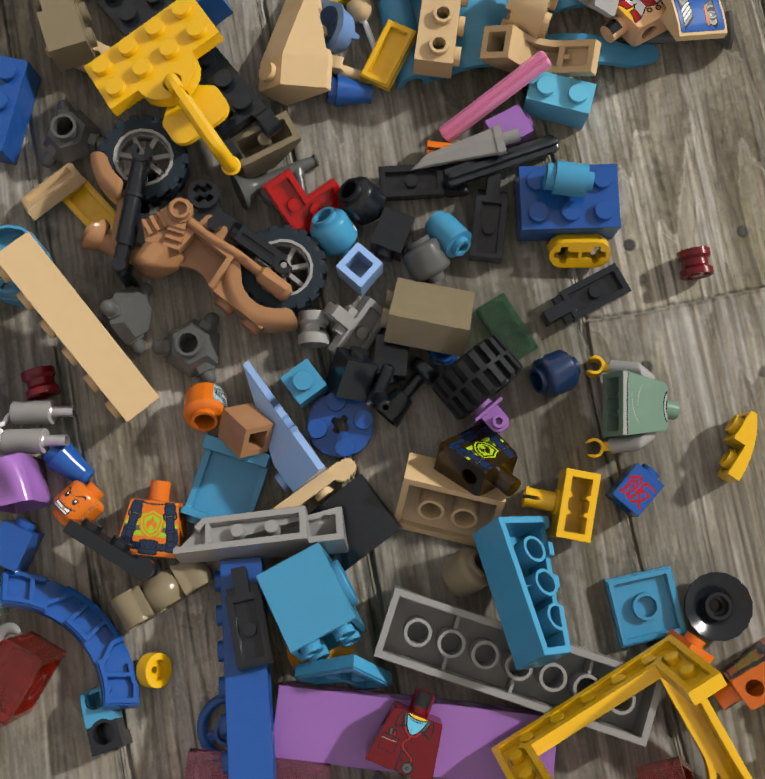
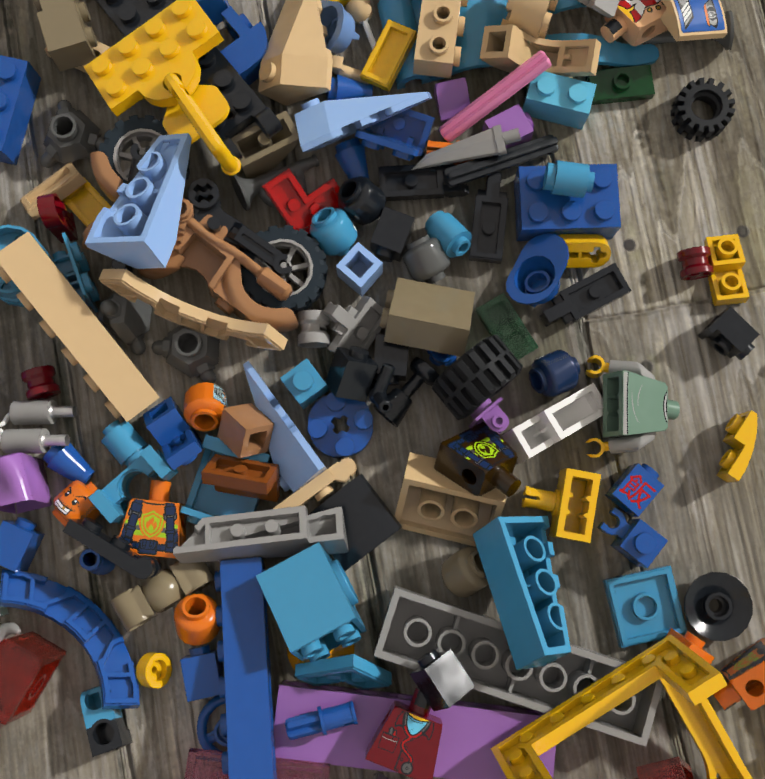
black hinge [225,566,275,671] -> none
none -> dark red piece [37,193,78,243]
none -> dark azure hinge [52,232,100,313]
none -> blue cone [79,548,116,575]
none -> light blue wedge [84,133,192,269]
none -> dark azure piece [88,444,178,524]
none -> tan tile [98,269,288,351]
none -> dark azure brick [101,420,148,467]
none -> blue brick [143,396,204,470]
none -> orange head [174,593,220,646]
none -> blue brick [180,644,224,702]
none -> dark orange panel [201,454,280,502]
none -> blue brick [220,6,268,85]
none -> blue axle [285,700,358,740]
none -> light blue wedge [294,92,432,152]
none -> blue cone [335,138,370,179]
none -> blue bracket [355,109,435,161]
none -> brick [410,649,475,711]
none -> medium lavender slope [434,77,470,122]
none -> white slope [502,383,603,464]
none -> blue piece [506,233,569,307]
none -> dark green plate [586,64,655,105]
none -> blue brick [597,507,668,568]
none -> black tyre [670,77,735,142]
none -> black brick [697,306,760,360]
none -> yellow slope [704,234,750,306]

